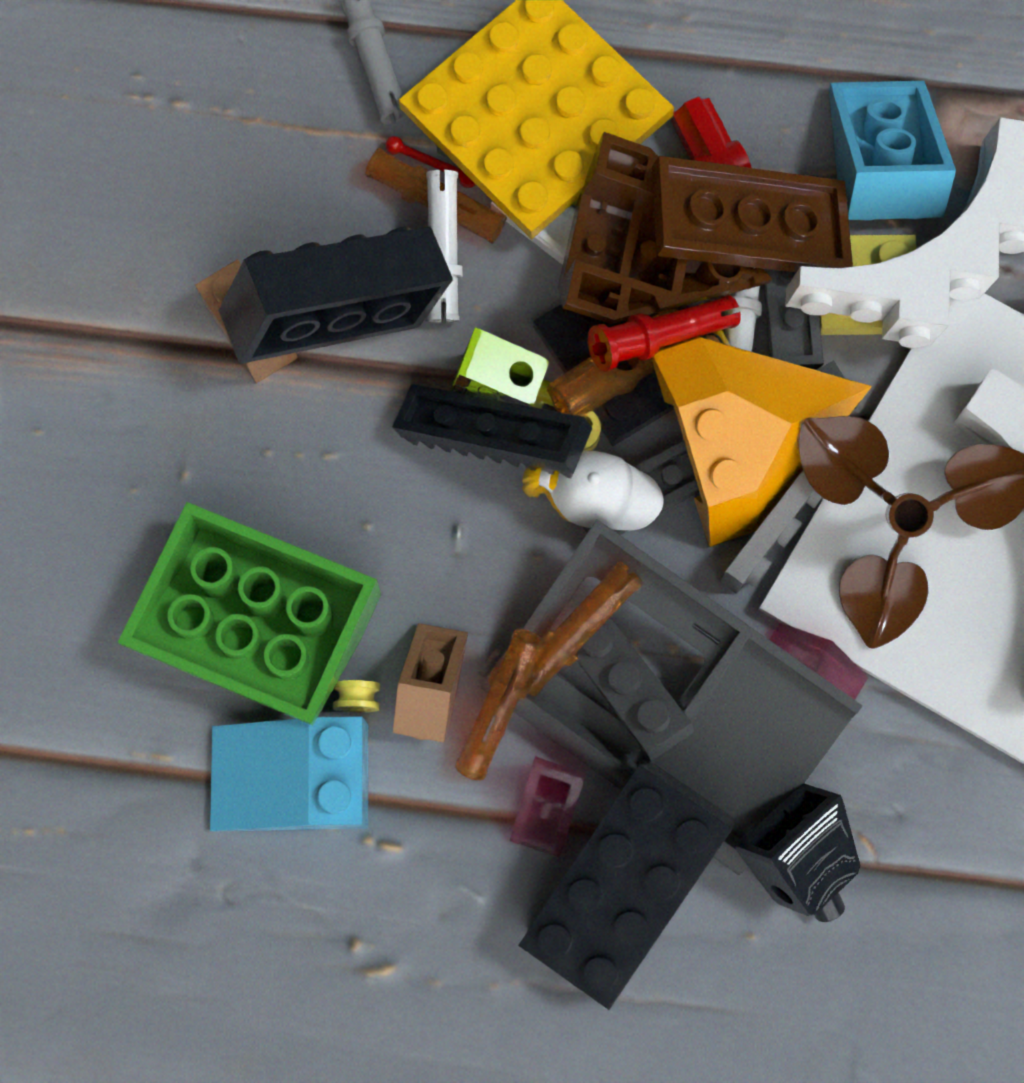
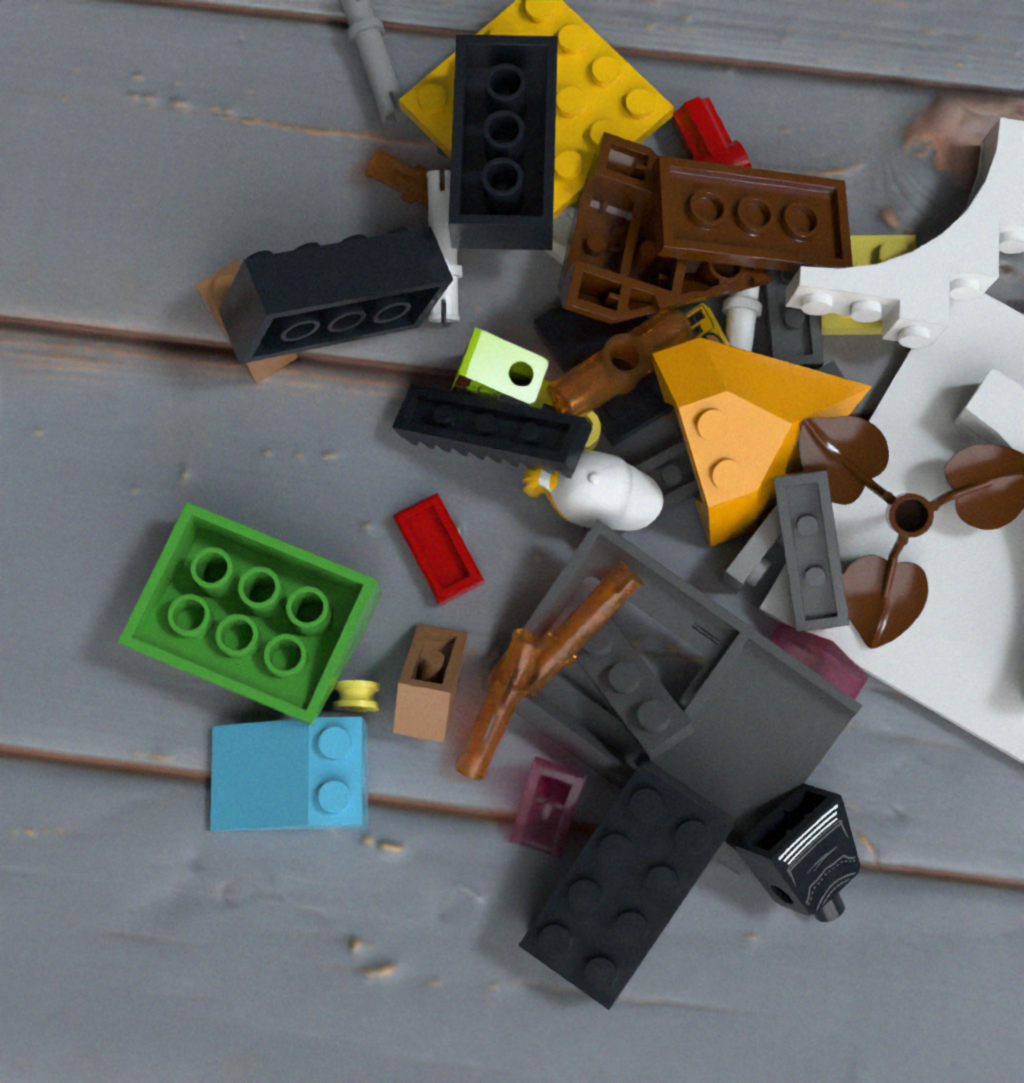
red hinge [385,136,476,188] -> none
red pin [588,295,741,372] -> none
medium azure slope [829,81,956,221] -> none
none -> red tile [393,493,485,607]
none -> black brick [448,35,558,250]
none -> dark grey plate [774,468,849,632]

